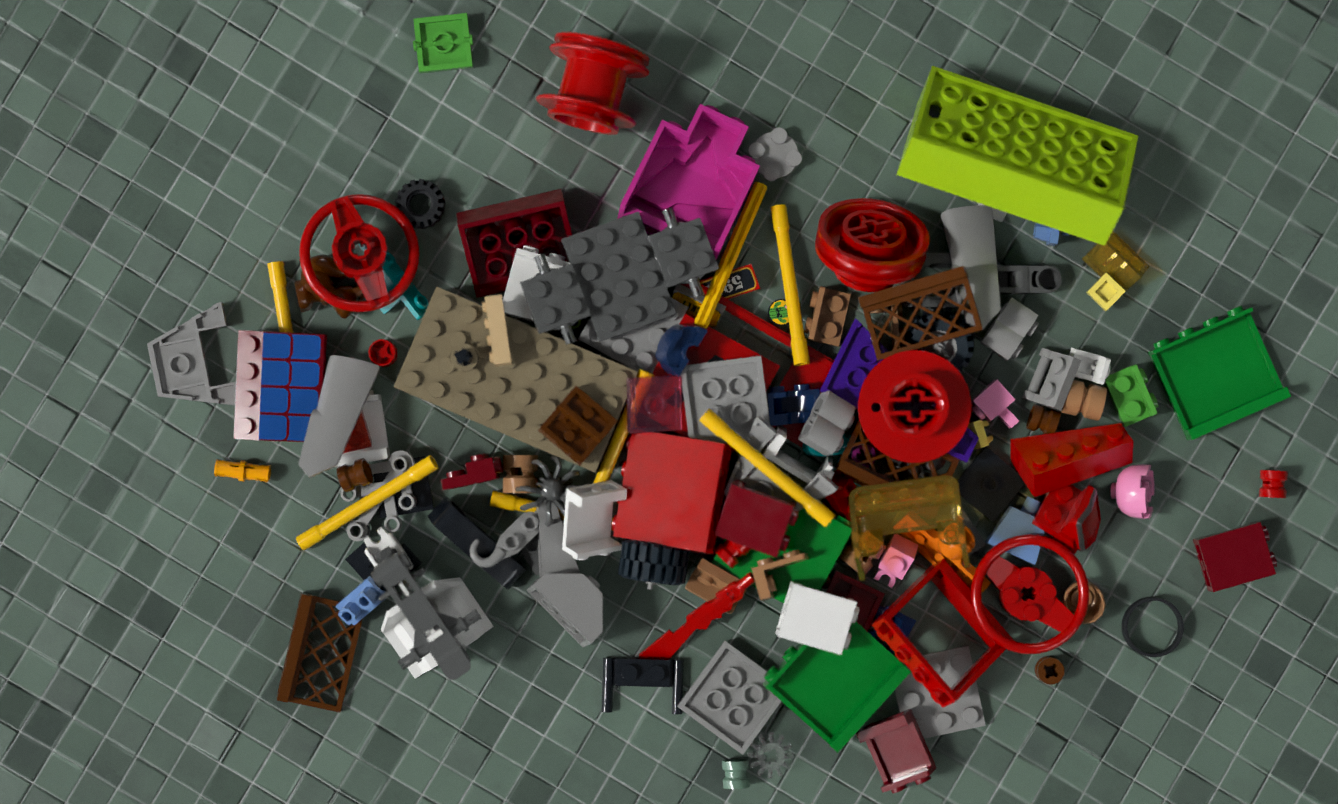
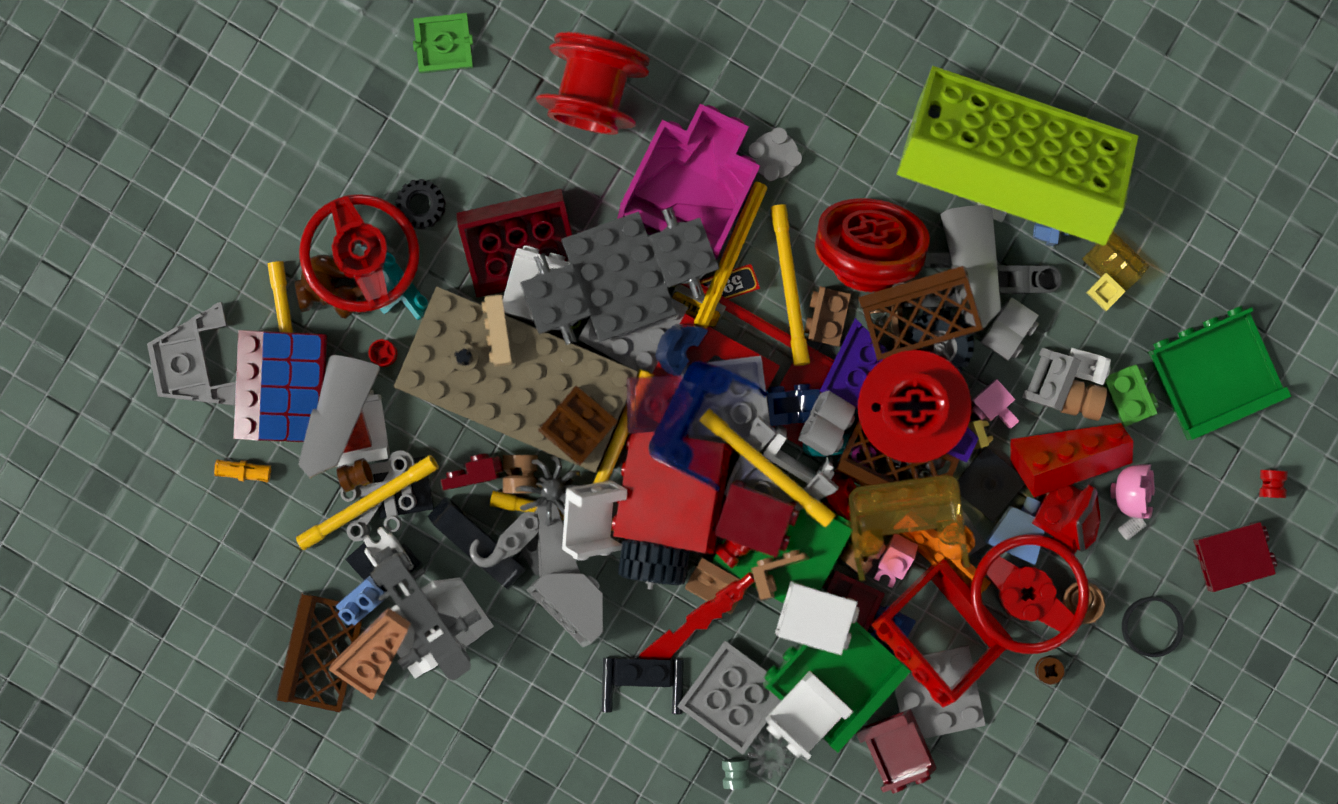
tile [768,299,789,326] -> none
reddish brown wheel [1026,404,1061,434] -> none
none -> nougat wing [329,608,411,700]
none -> clear blue windscreen [648,361,768,492]
none -> white panel [765,671,853,760]
none -> white piece [1118,517,1147,541]

